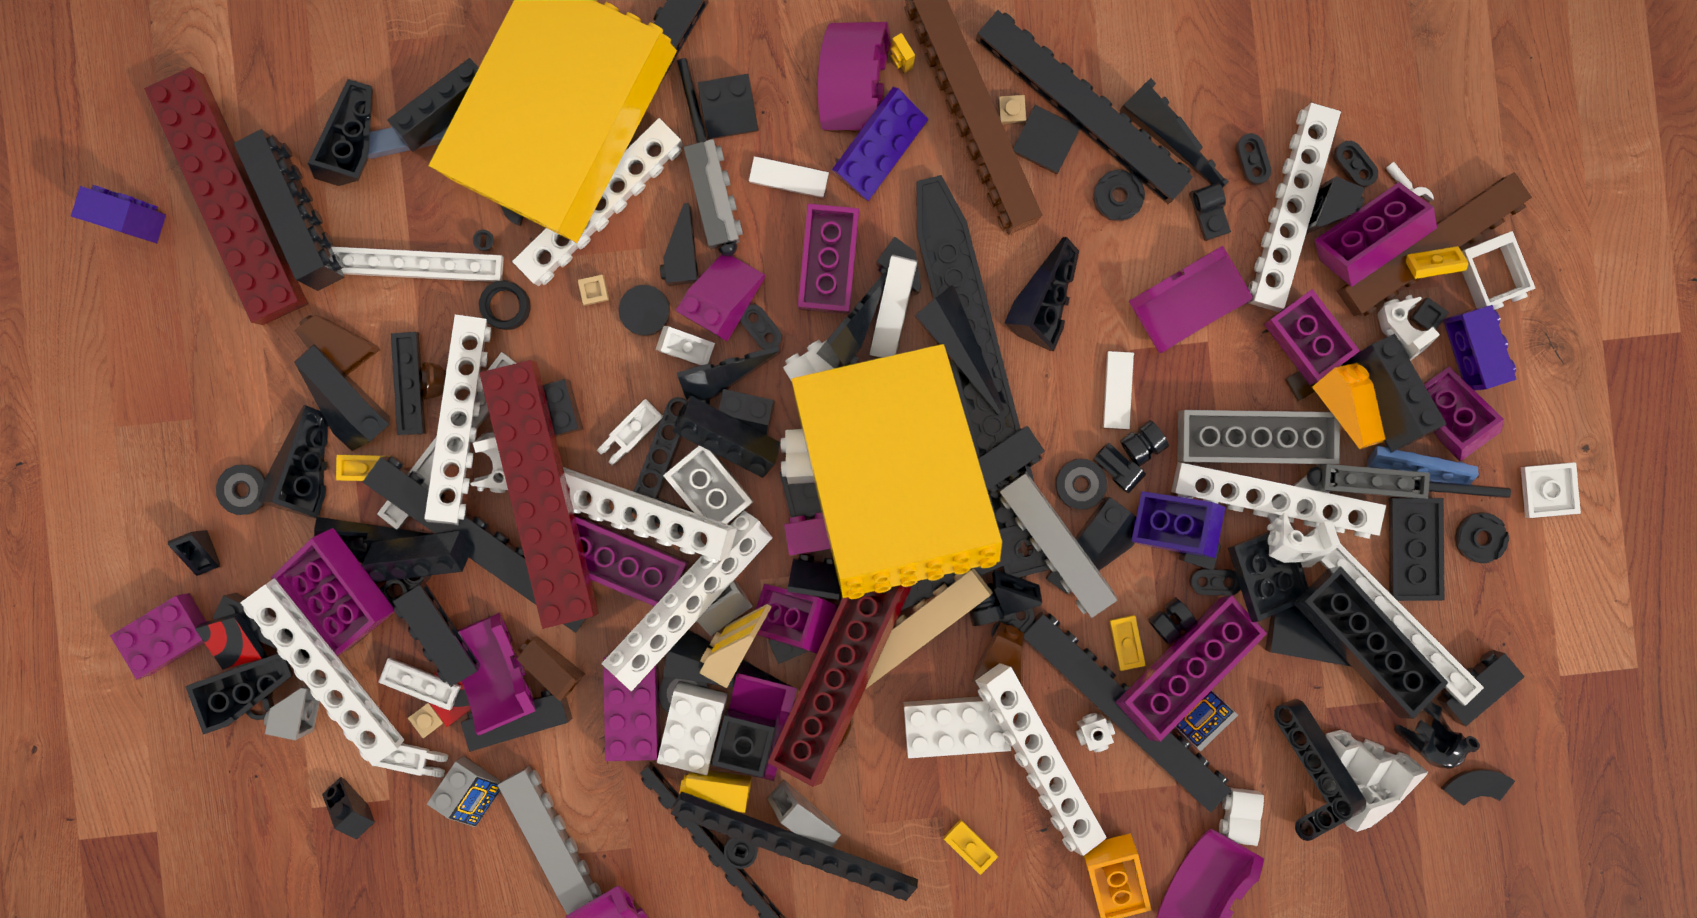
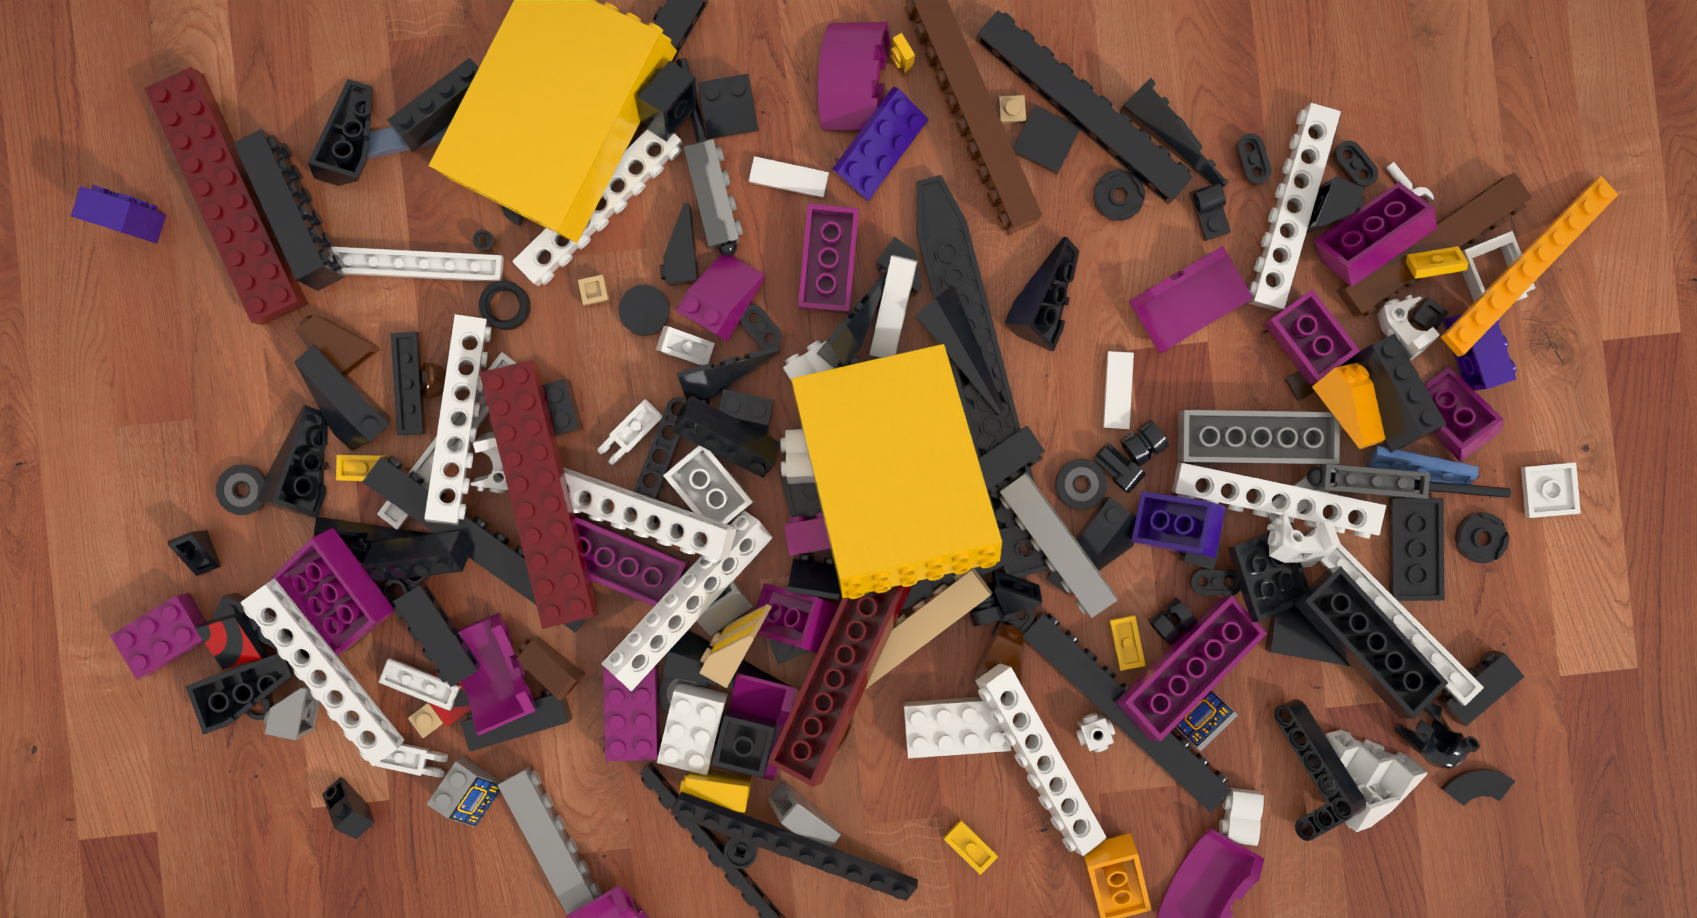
none -> black brick [638,61,697,142]
none -> light orange plate [1441,176,1618,357]

